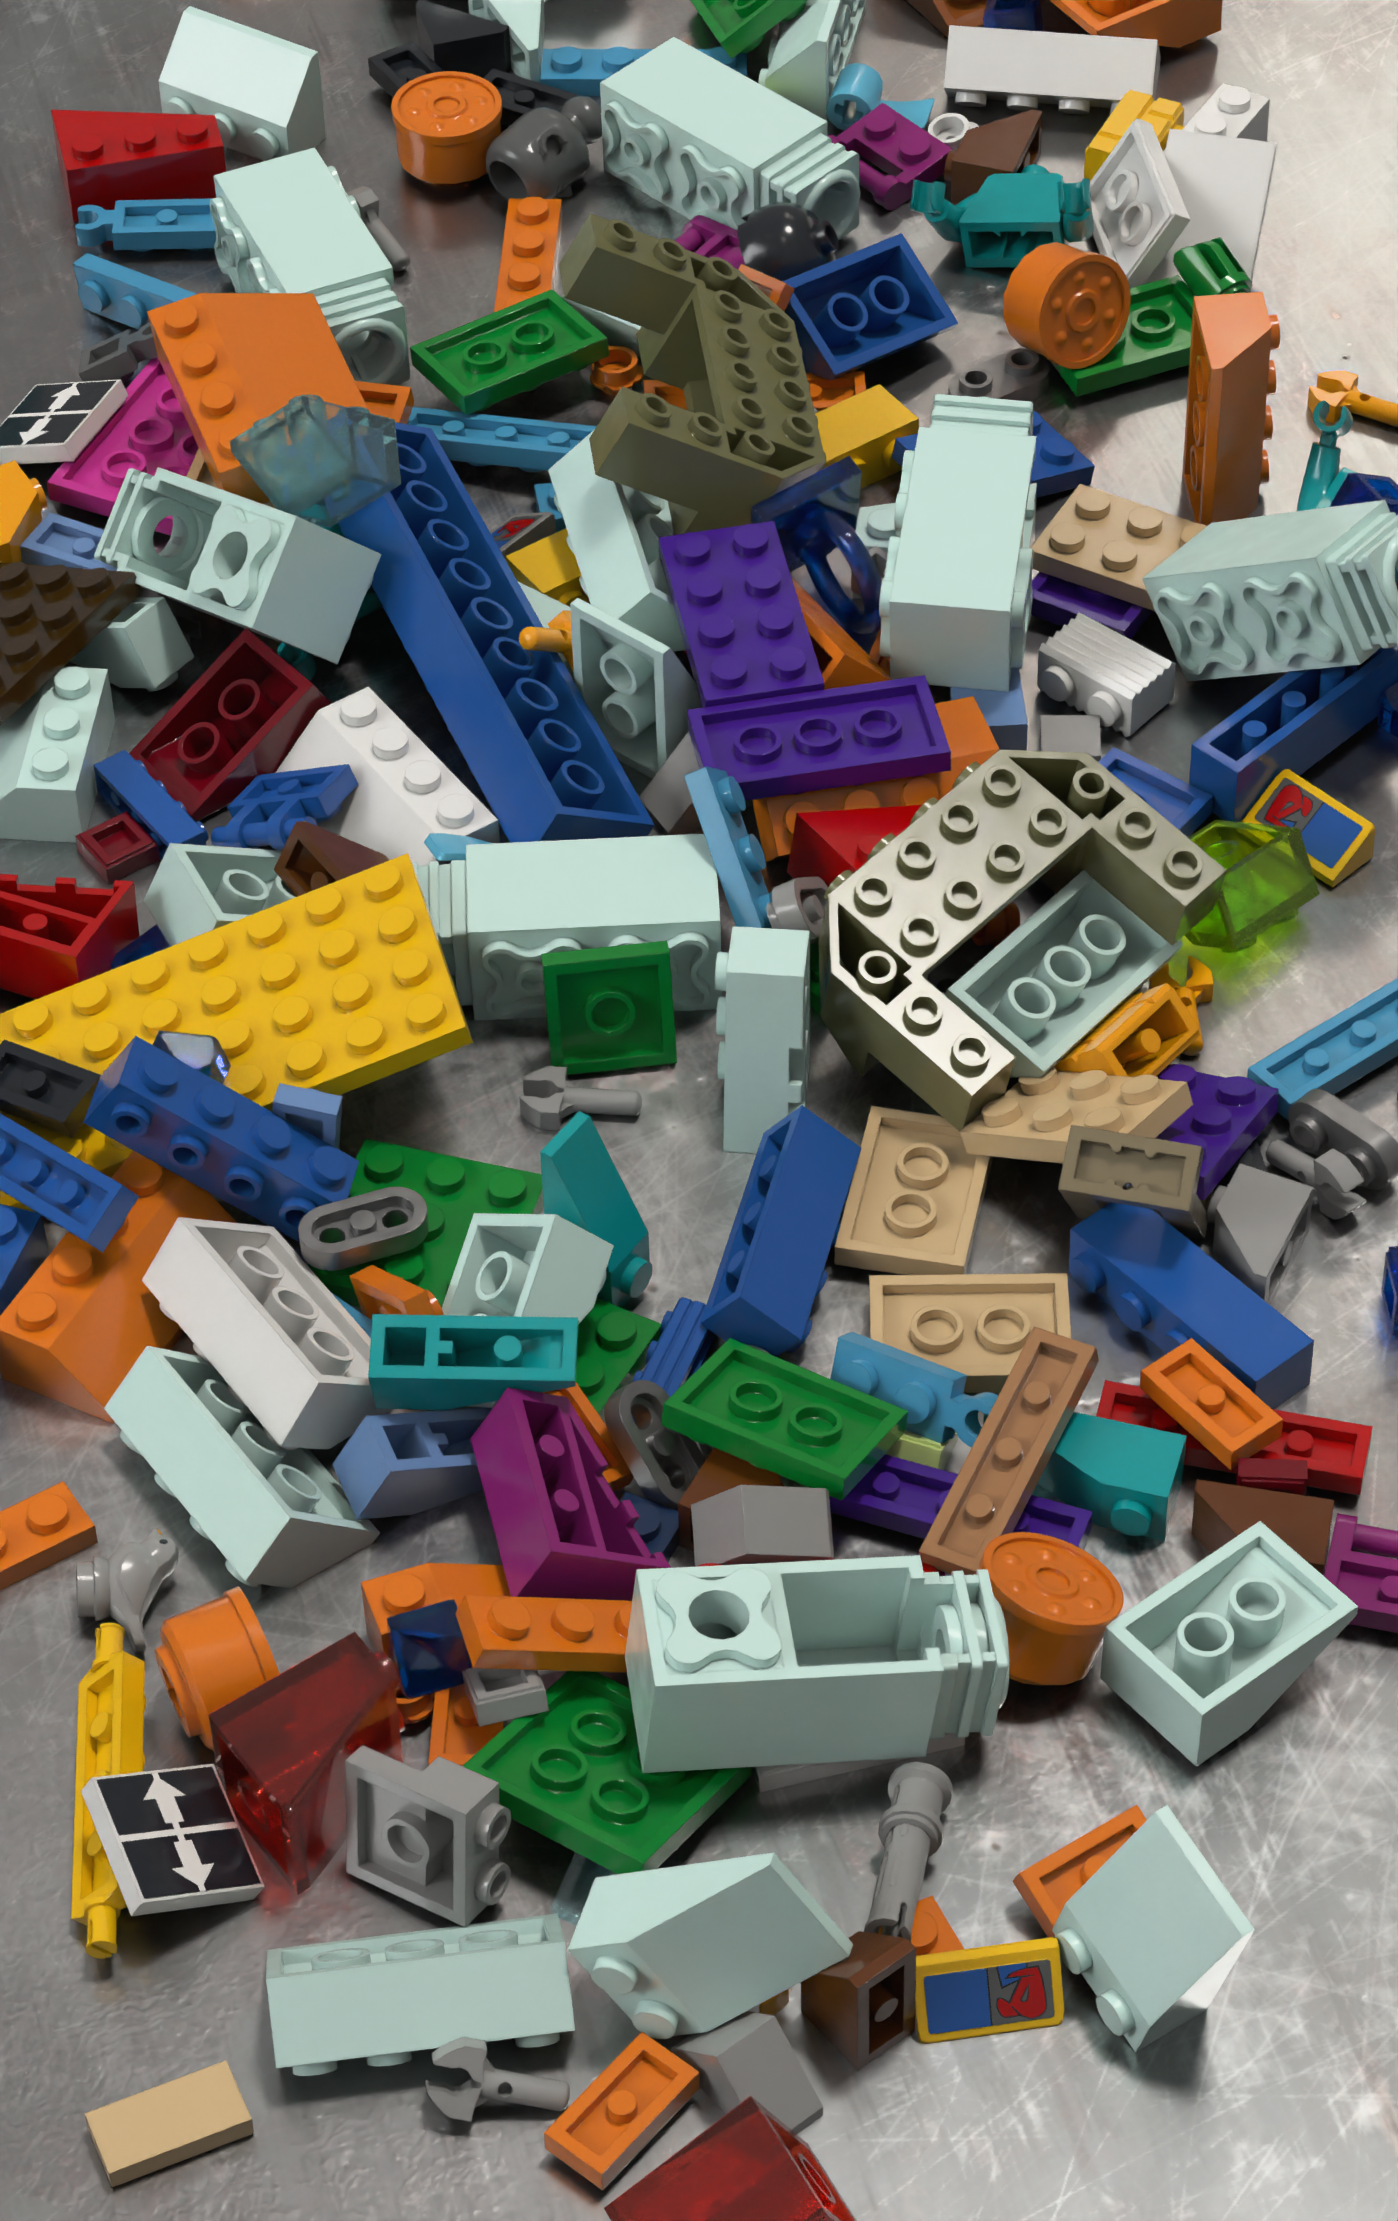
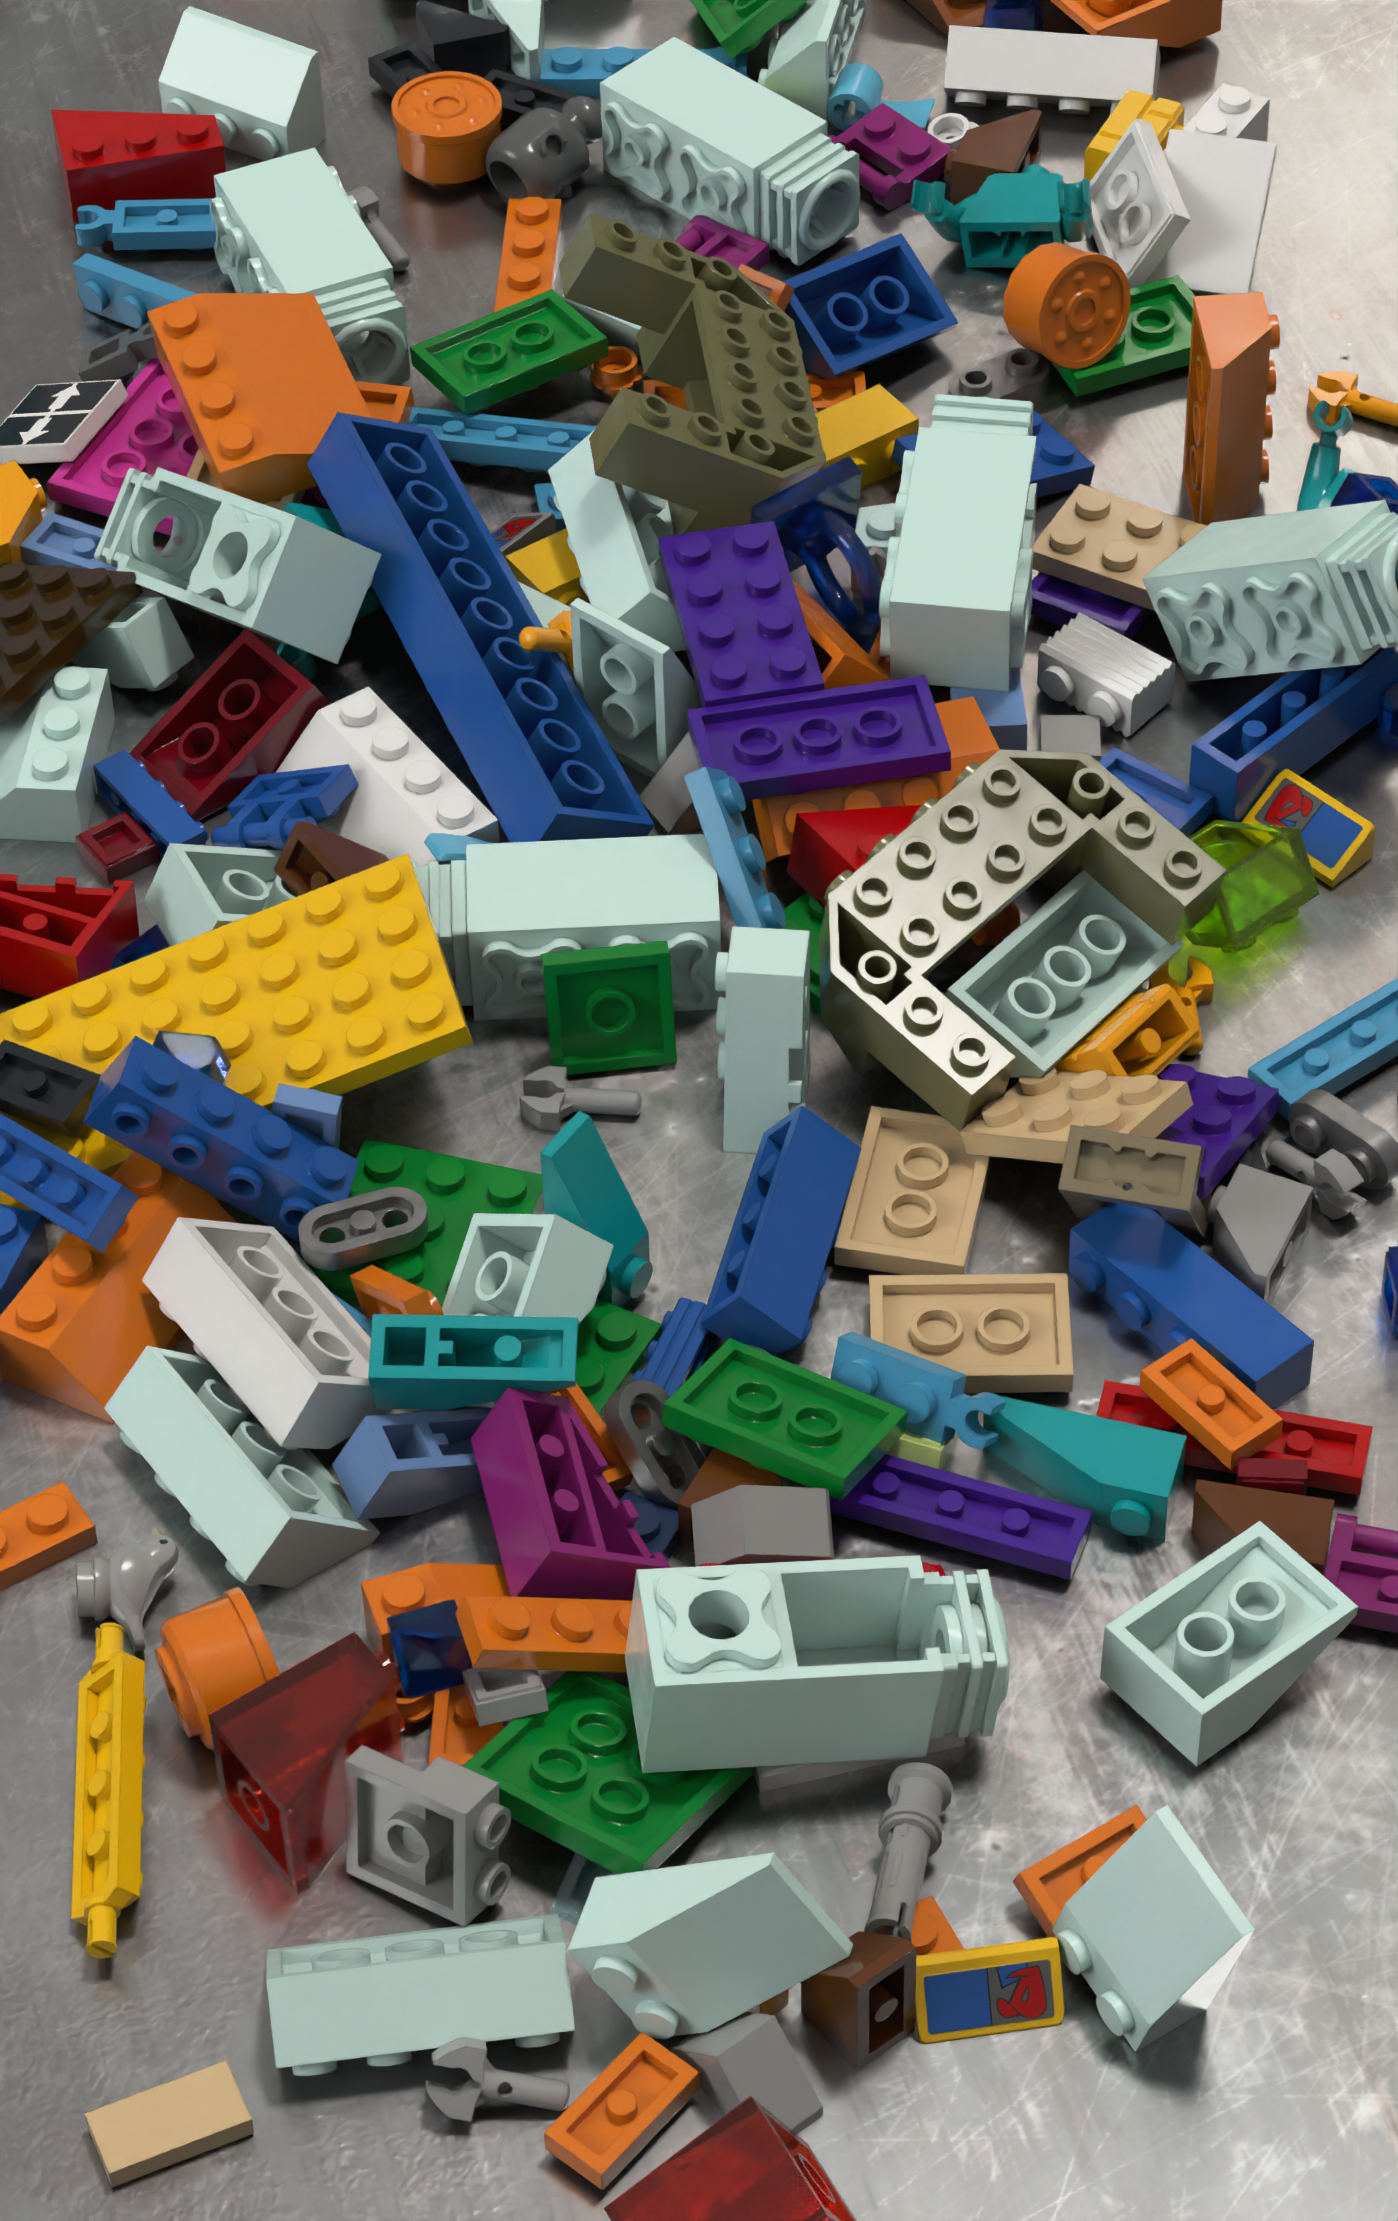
tile [81,1764,265,1916] -> none
clear light blue slope [230,395,401,528] -> none
black cylinder [737,202,839,281] -> none
light grey plate [766,877,828,944] -> none
medium nougat plate [919,1326,1099,1575] -> none
orange wheel [979,1532,1124,1686] -> none
green arm [1173,237,1253,296] -> none

